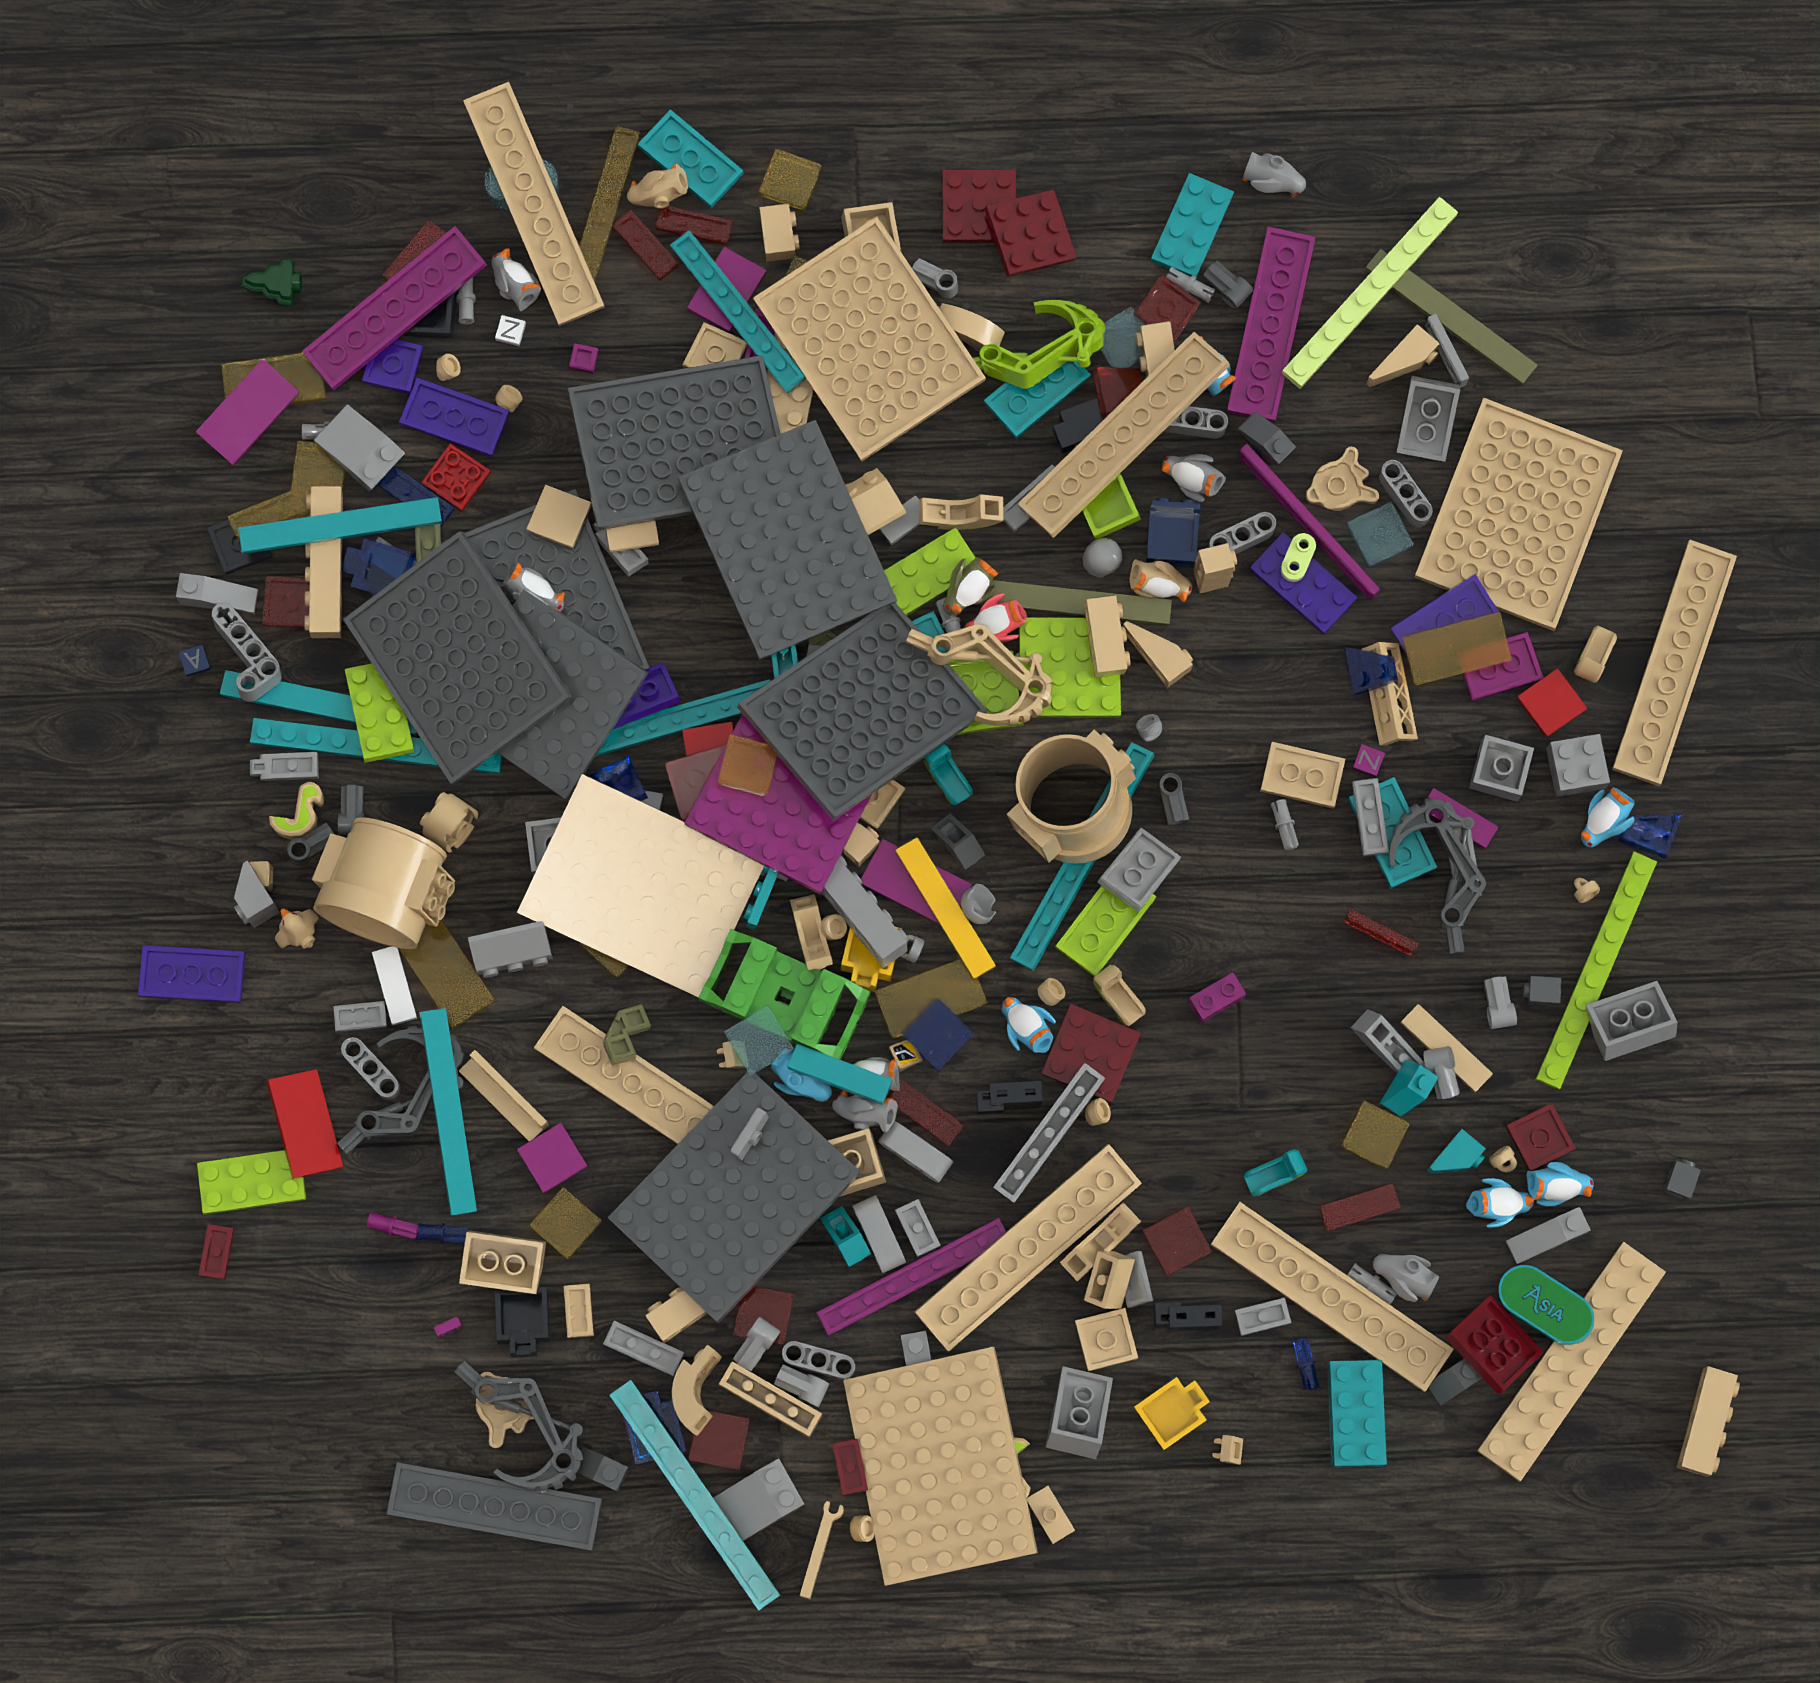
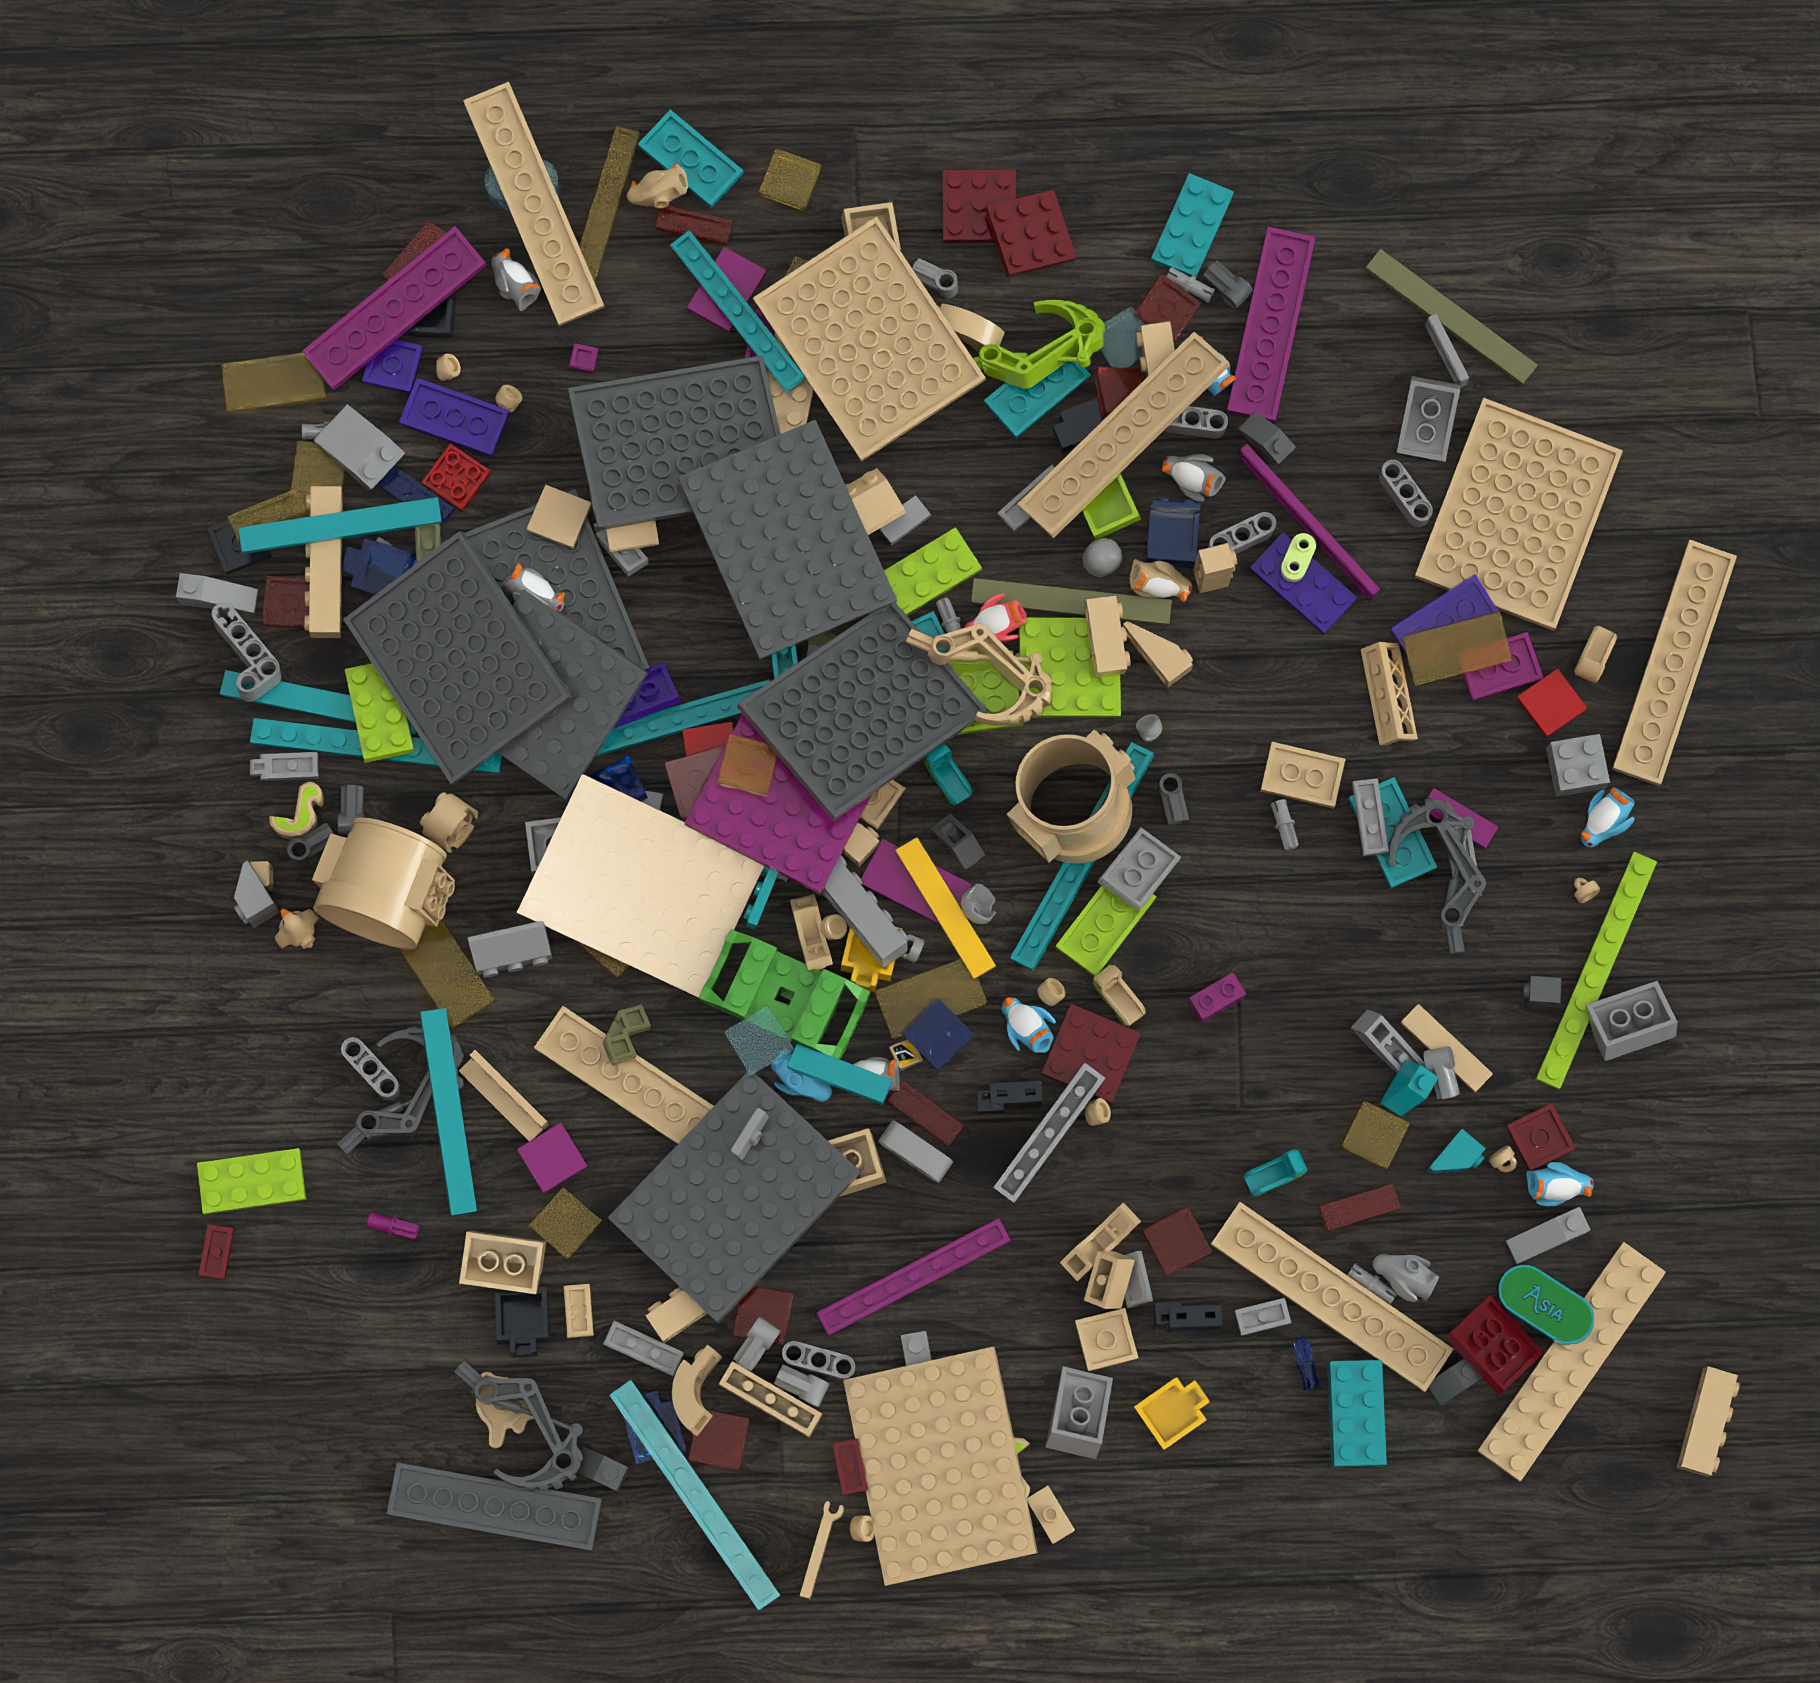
dark purple plate [138,945,246,1003] -> none
dark blue tile [179,644,211,677] -> none
magenta tile [196,358,300,466] -> none
dark green rock [241,258,302,307] -> none
red tile [266,1069,343,1180] -> none
light grey plate [333,1001,387,1032] -> none
white tile [372,946,417,1026] -> none
clear blue axle [417,1223,470,1244] -> none
magenta tile [434,1317,464,1338] -> none
light grey pin [456,277,476,325] -> none
white tile [495,315,526,347] -> none
clear red tile [613,210,679,281] -> none
tan tile [683,322,748,368] -> none
light grey slope [713,1459,805,1541] -> none
tan tile [717,1041,749,1069] -> none
tan brick [760,204,800,262] -> none
teal slope [820,1206,871,1267] -> none
light grey animal [832,1090,898,1132] -> none
light grey beam [852,1195,906,1273] -> none
light grey plate [895,1199,940,1257] -> none
tan plate [914,1144,1142,1352] -> none
tan arch [919,494,1004,530] -> none
animal [943,557,998,616] -> none
tan tile [1212,1435,1243,1465] -> none
light grey animal [1242,152,1306,198] -> none
yellowish green plate [1282,197,1458,389] -> none
tan tile [1305,446,1379,511] -> none
clear blue wing [1344,647,1398,695] -> none
clear red tile [1344,909,1419,956] -> none
clear light blue tile [1347,502,1414,567] -> none
magenta tile [1352,744,1385,778] -> none
tan slope [1366,324,1440,387] -> none
animal [1466,1178,1534,1228] -> none
light grey brick [1469,735,1534,802] -> none
light grey piece [1483,976,1517,1029] -> none
clear blue wing [1618,813,1682,859] -> none
dark grey brick [1663,1159,1701,1201] -> none

